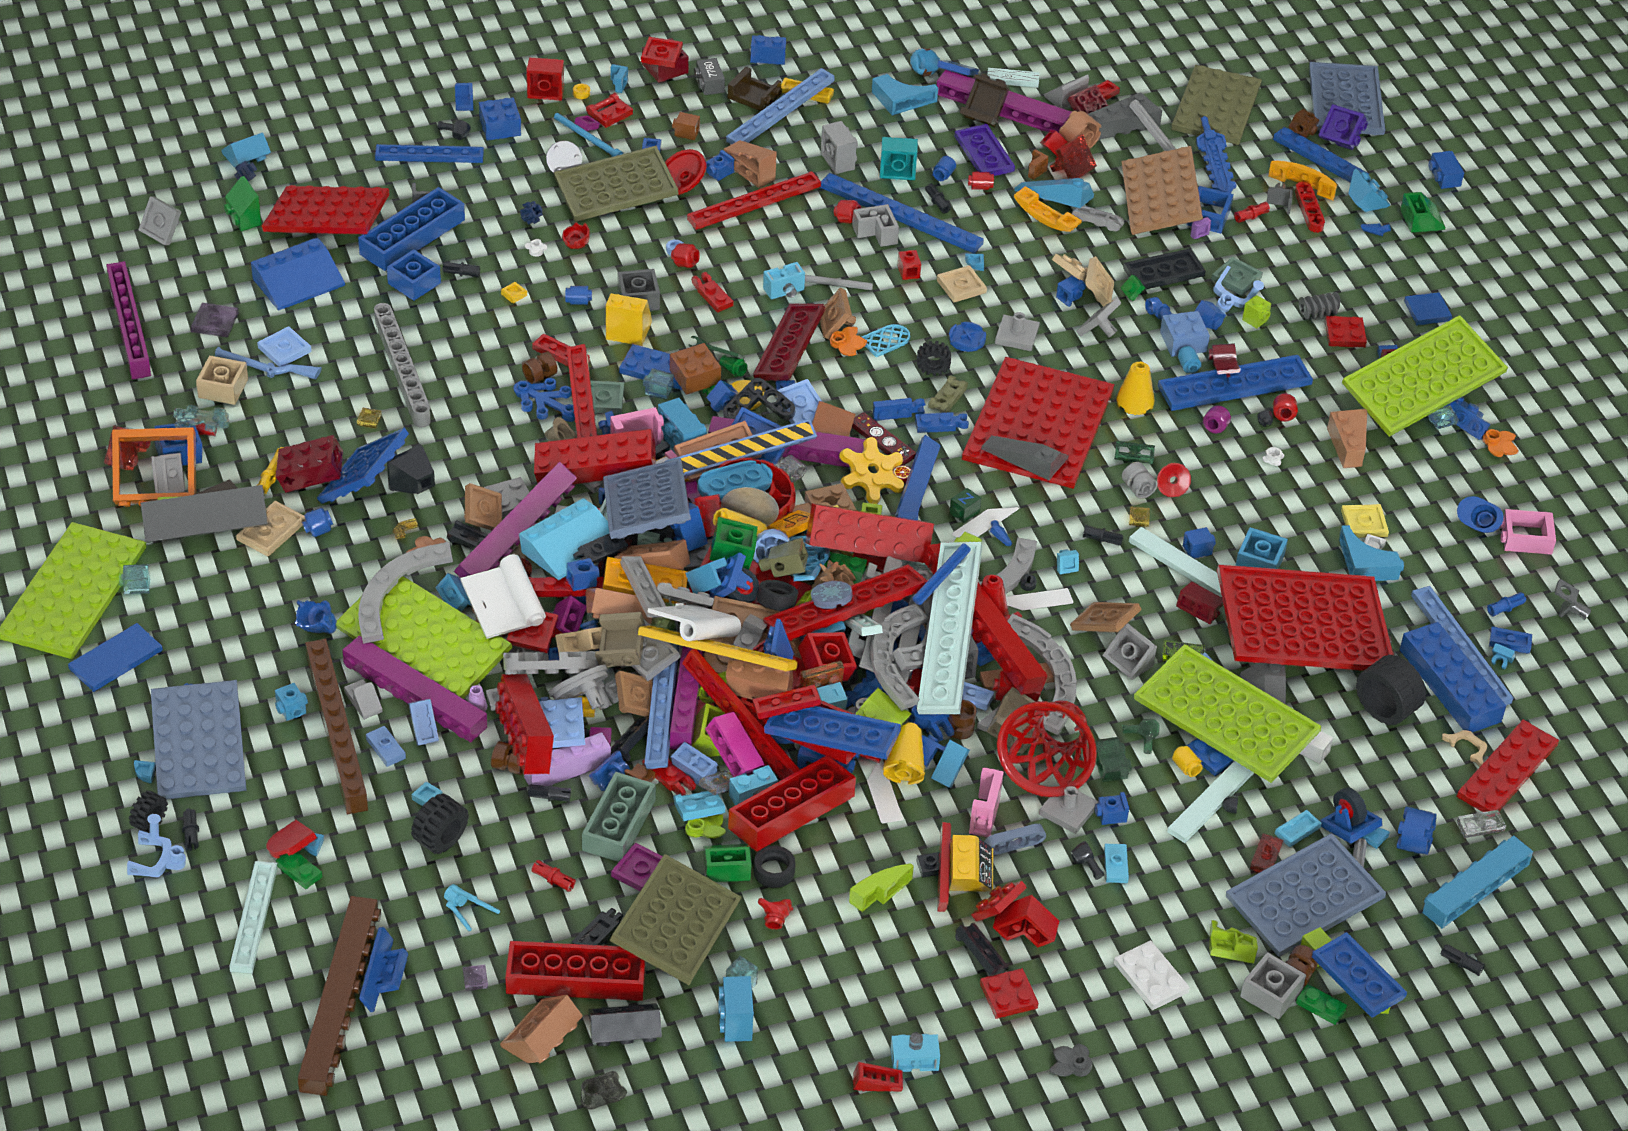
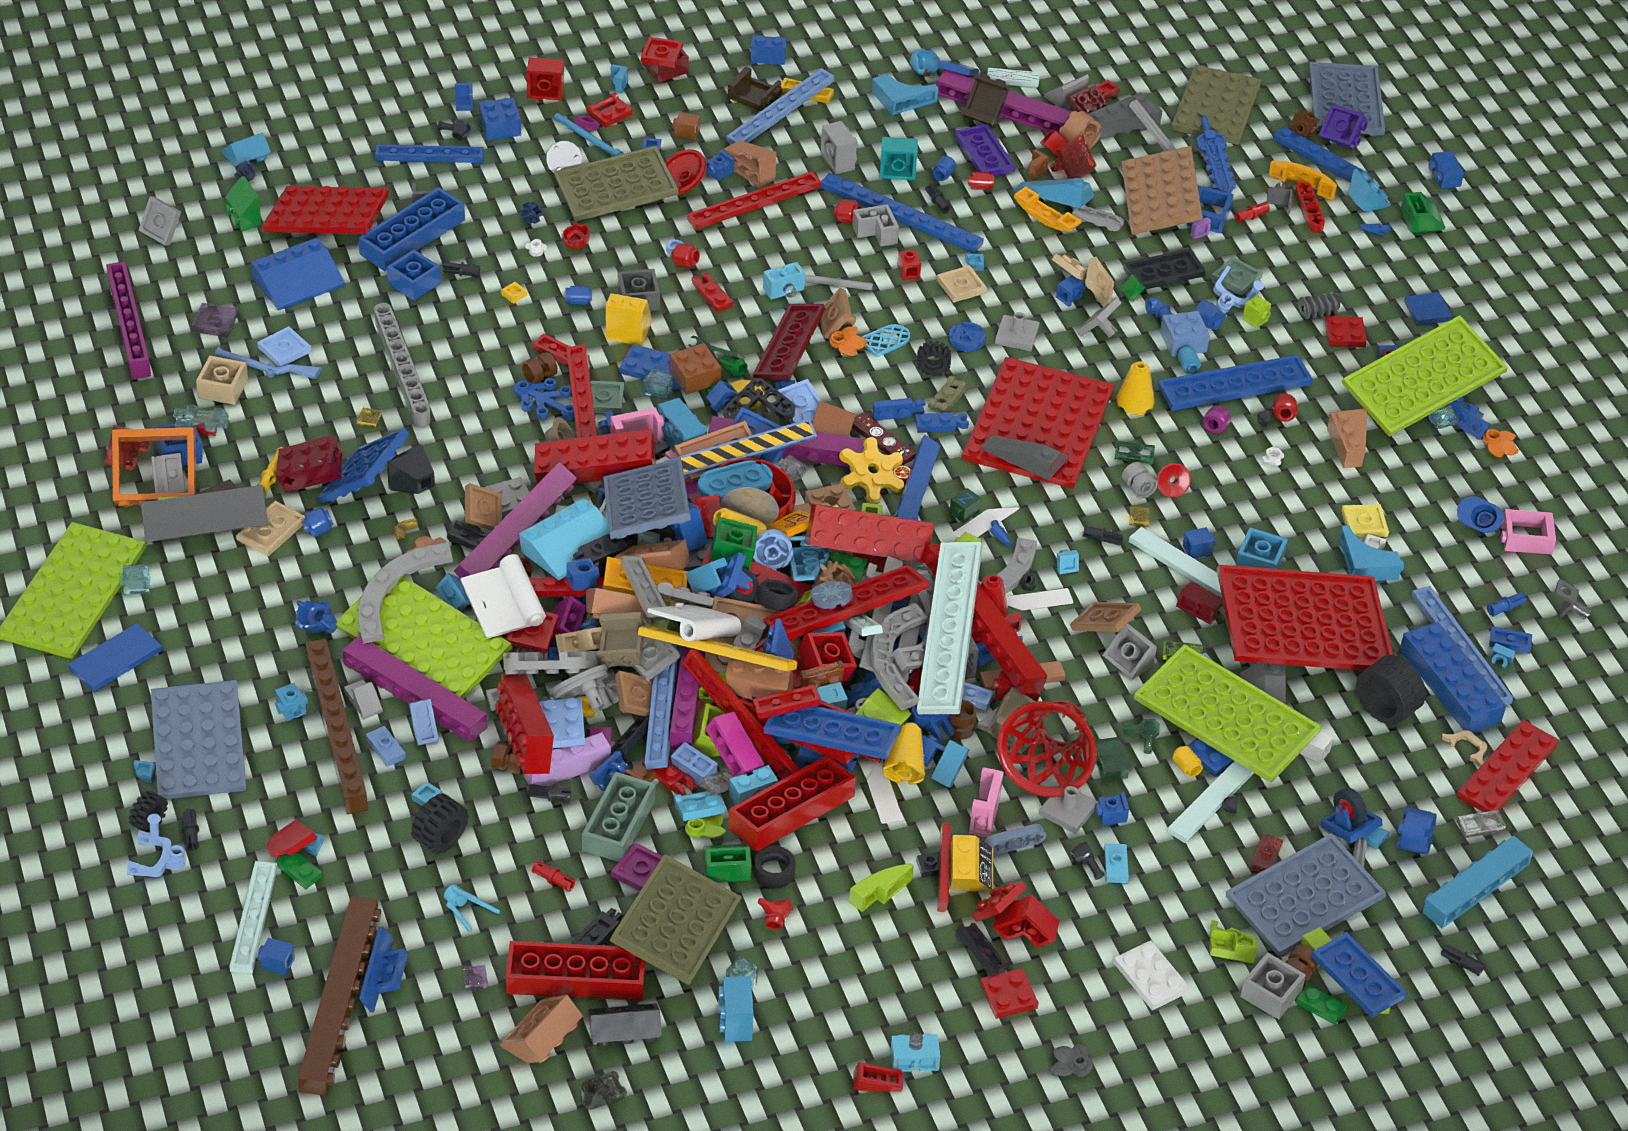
lavender cone [467,685,488,712] -> none
yellow tile [573,83,590,99] -> none
dark grey brick [694,58,725,95] -> none
olive torso [759,538,808,577] -> none
blue axle [913,543,971,605] -> none
light grey plate [1008,614,1077,735] -> none
dark red door [1208,343,1240,377] -> none
medium azure plate [1275,810,1322,848] -> none
none -> blue brick [257,938,295,975]

